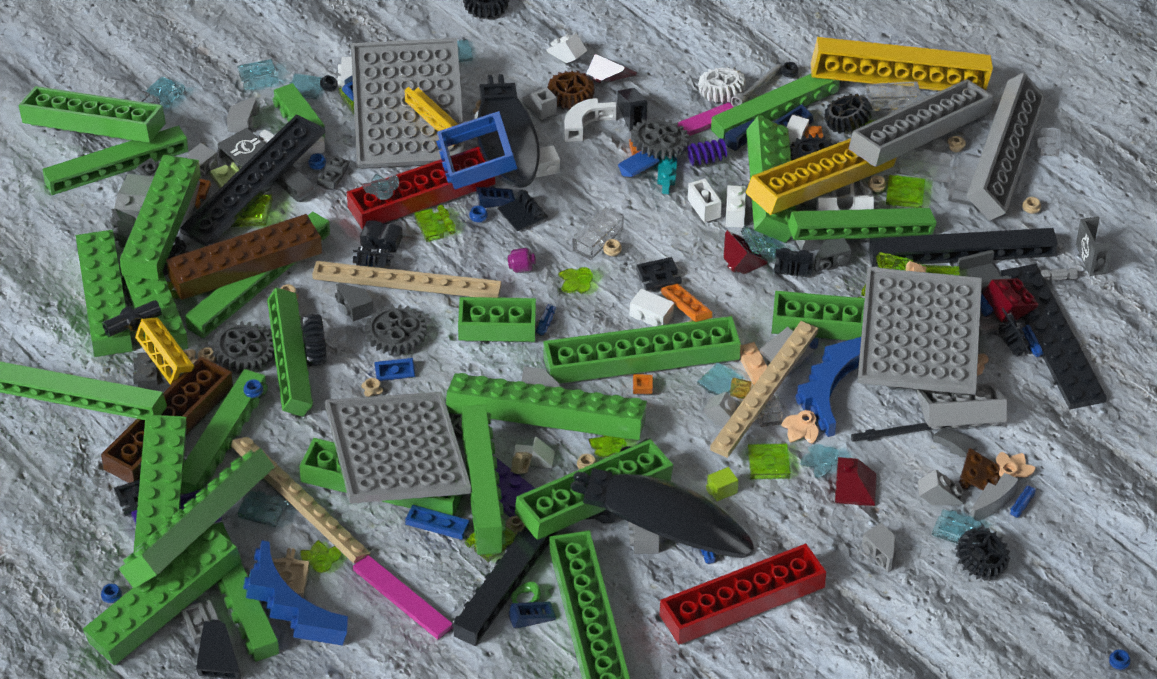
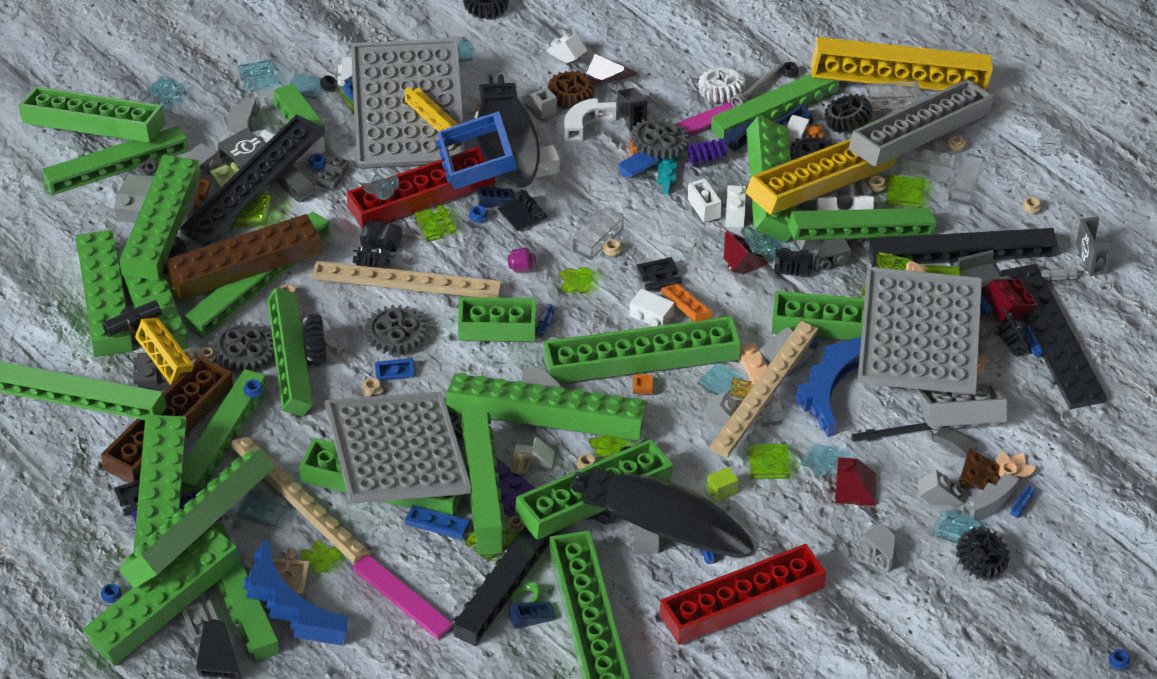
dark grey slope [110,208,136,248] -> none
dark grey slope [335,283,373,321] -> none
light nougat plate [781,410,819,444] -> none
light grey brick [967,72,1046,221] -> none

